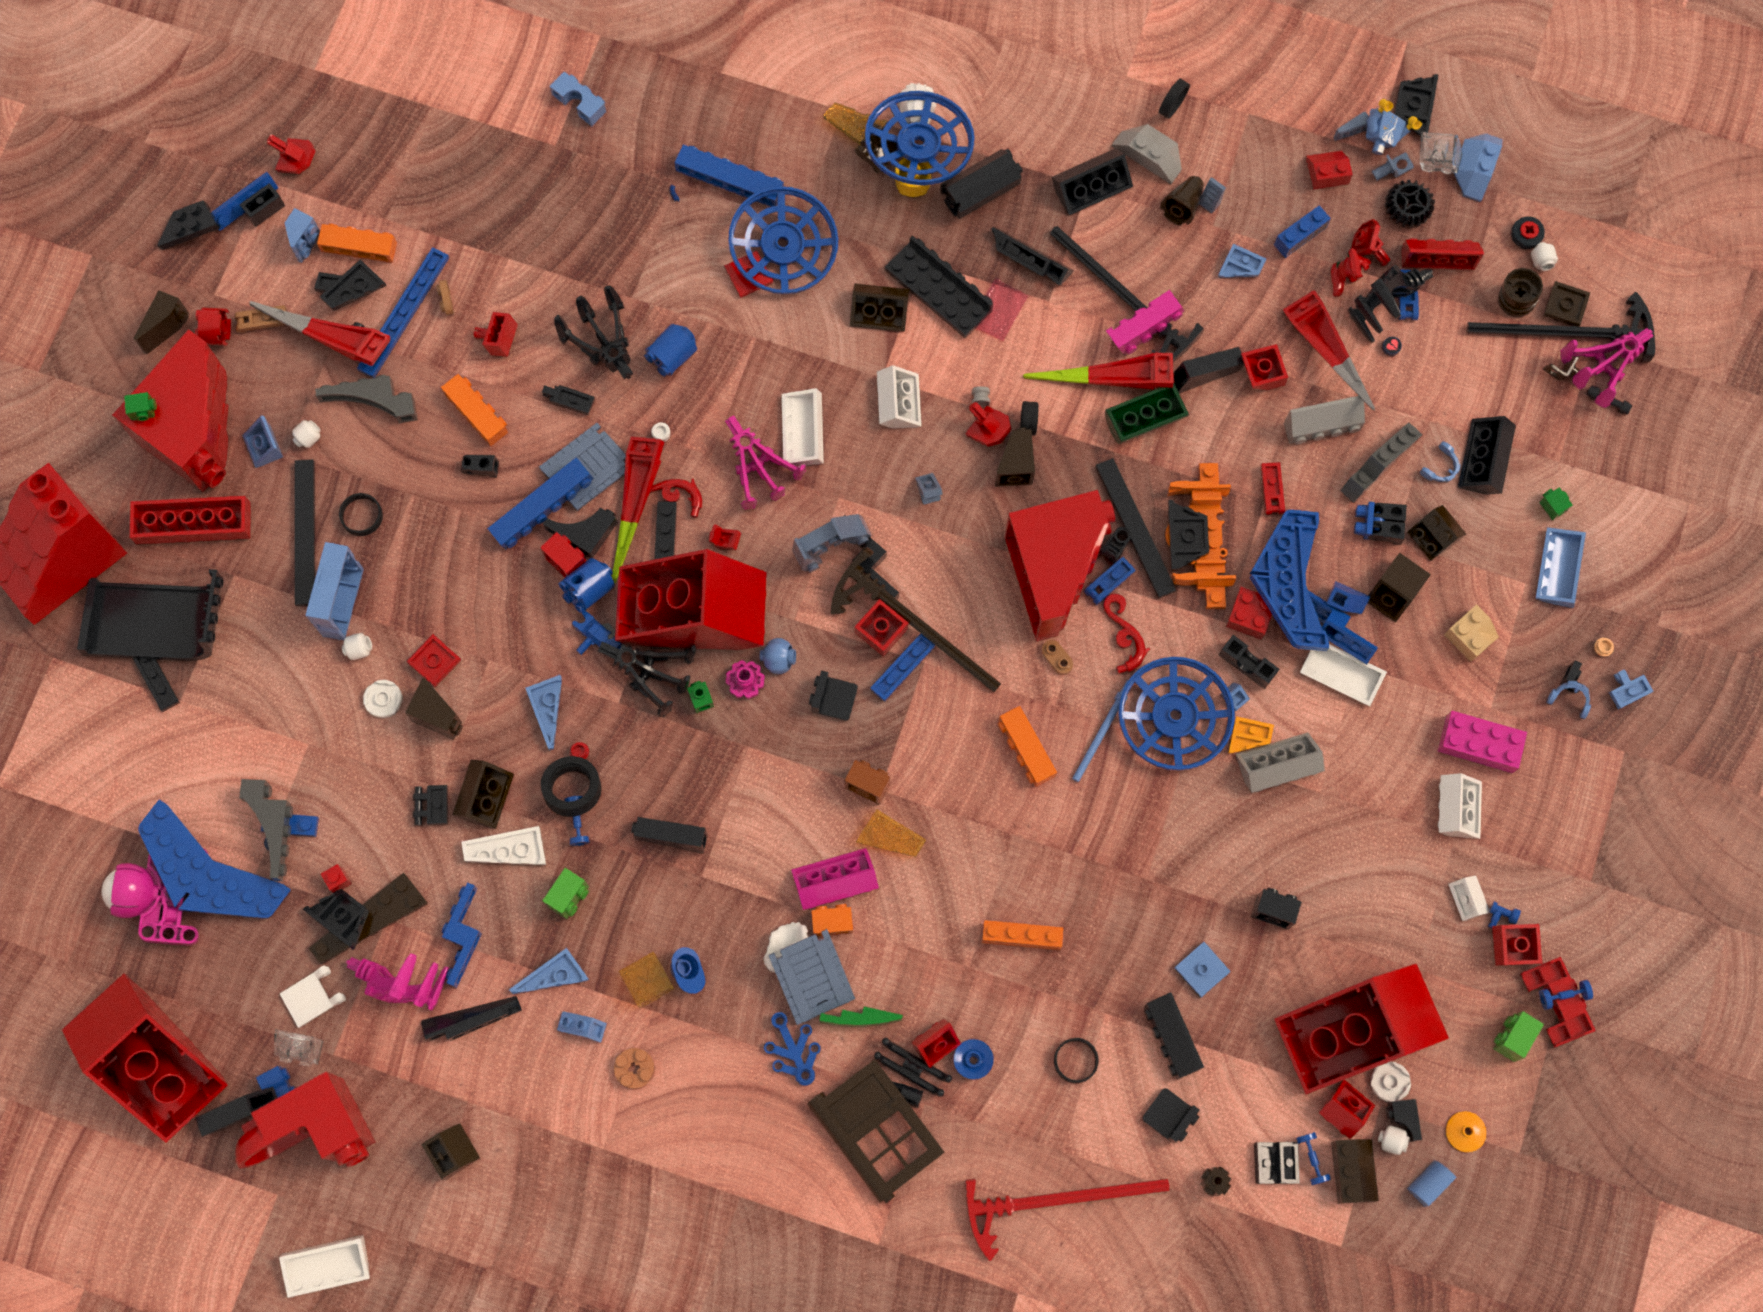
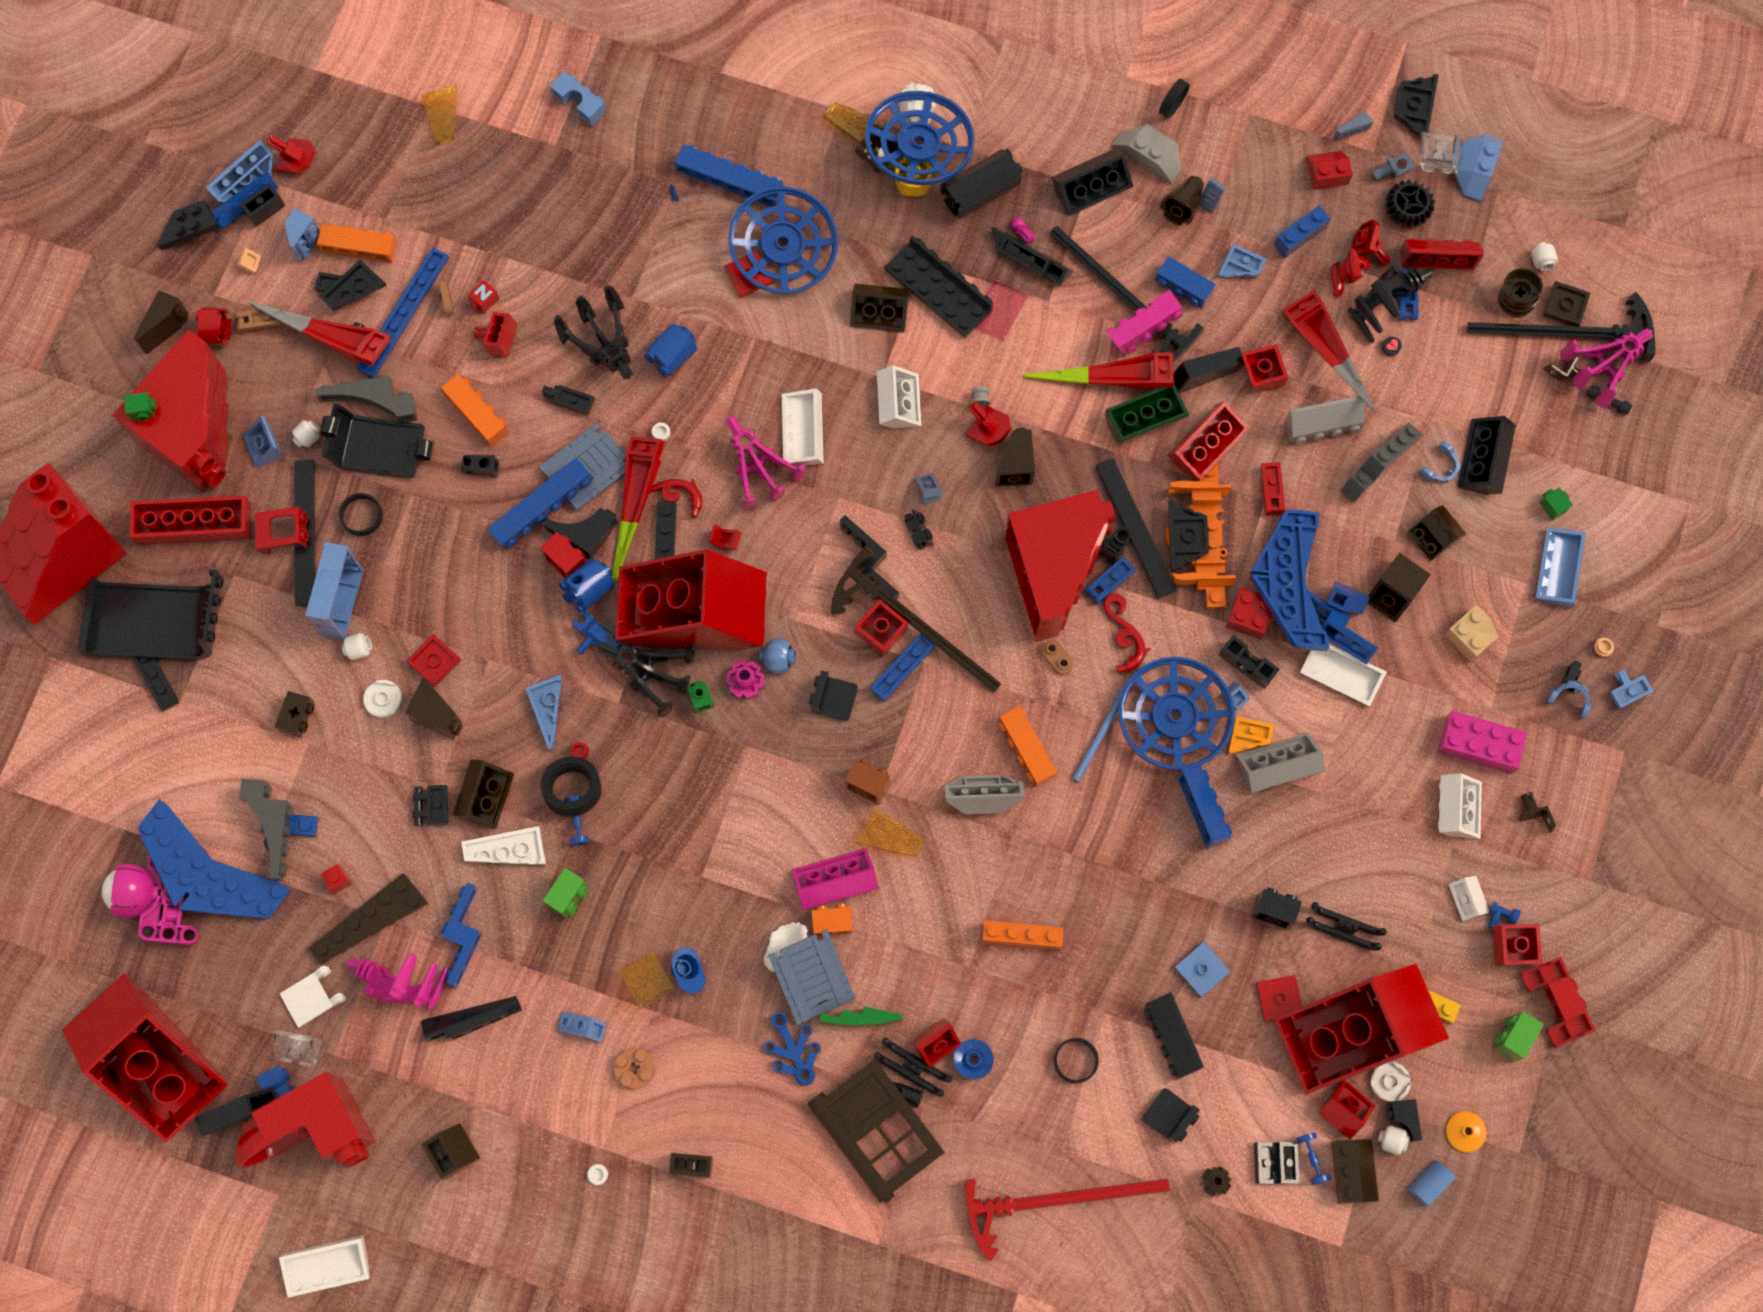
black wing [303,889,369,950] -> none
medium blue wing [509,948,589,994] -> none
black slope [631,817,708,854] -> none
sand blue wedge [792,514,872,573] -> none
black tyre [1020,401,1039,436] -> none
black hips [1354,501,1407,545] -> none
medium blue torso [1366,99,1422,155] -> none
black wheel [1511,216,1545,249] -> none
blue wheel [1539,980,1593,1010] -> none
none -> medium blue wedge [205,140,273,202]
none -> light nougat plate [237,248,261,273]
none -> red window [255,506,308,554]
none -> dark brown brick [275,691,315,738]
none -> black panel [320,404,434,478]
none -> clear yellow wing [422,85,457,145]
none -> red brick [468,280,500,314]
none -> white tile [587,1164,608,1185]
none -> dark brown brick [669,1153,713,1178]
none -> black hinge [904,509,934,550]
none -> light grey wedge [945,775,1024,815]
none -> dark pink axle [1010,217,1035,243]
none -> blue brick [1155,256,1216,308]
none -> red slope [1167,401,1250,480]
none -> blue slope [1177,766,1232,849]
none -> red plate [1256,975,1303,1022]
none -> black piece [1306,902,1387,951]
none -> yellow plate [1428,990,1461,1024]
none -> dark brown bracket [1519,792,1556,833]

